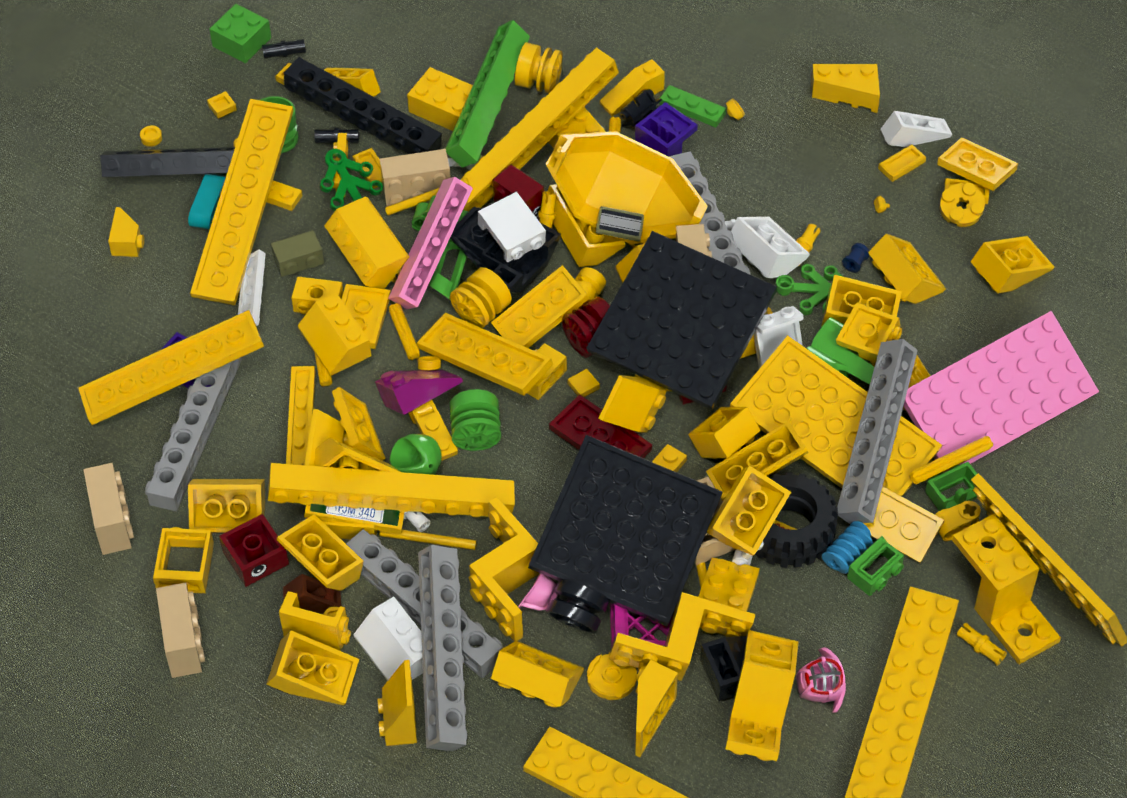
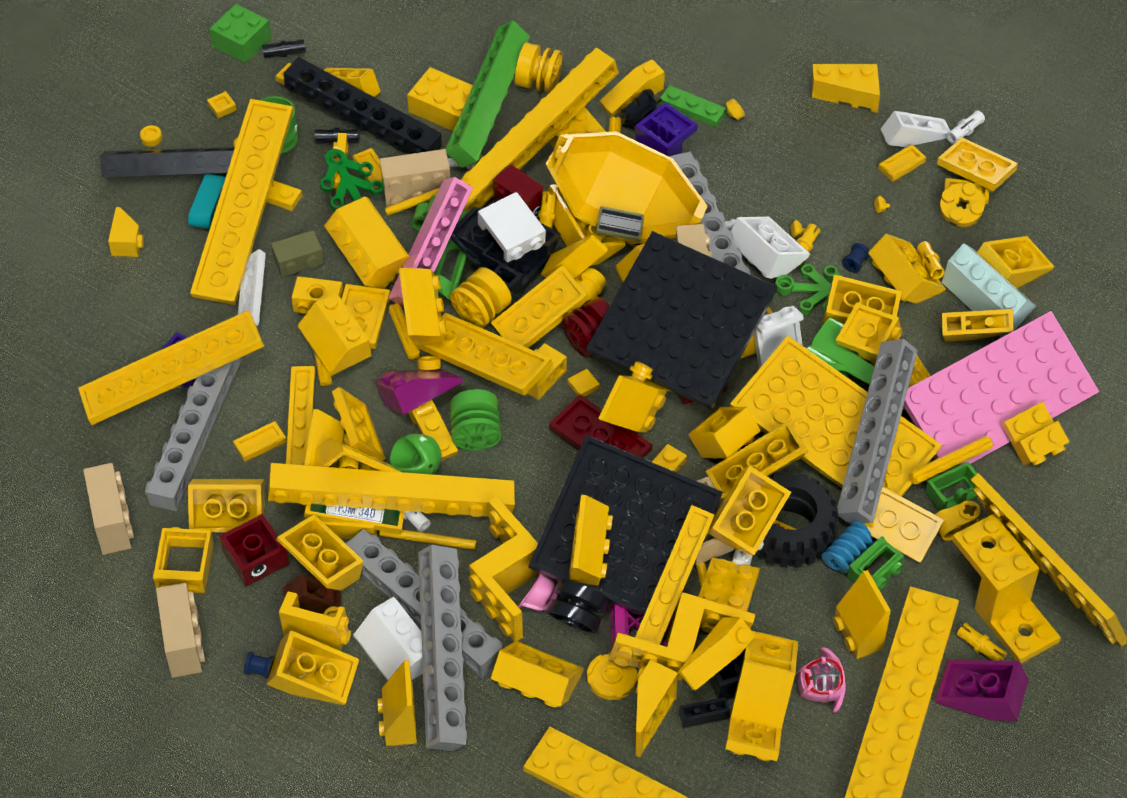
none -> yellow tile [233,421,287,462]
none -> dark blue bush [244,652,275,679]
none -> yellow slope [399,268,447,346]
none -> yellow slope [541,235,608,278]
none -> yellow slope [569,495,613,586]
none -> yellow plate [630,361,653,381]
none -> yellow plate [635,505,714,645]
none -> yellow slope [678,617,755,690]
none -> black piece [679,697,730,728]
none -> yellow rock [790,220,806,238]
none -> yellow slope [833,570,891,659]
none -> yellow pin [917,241,945,279]
none -> magenta slope [935,660,1029,721]
none -> light aqua slope [942,243,1036,338]
none -> yellow slope [942,309,1014,342]
none -> white pin [946,110,985,144]
none -> yellow plate [1001,401,1069,466]

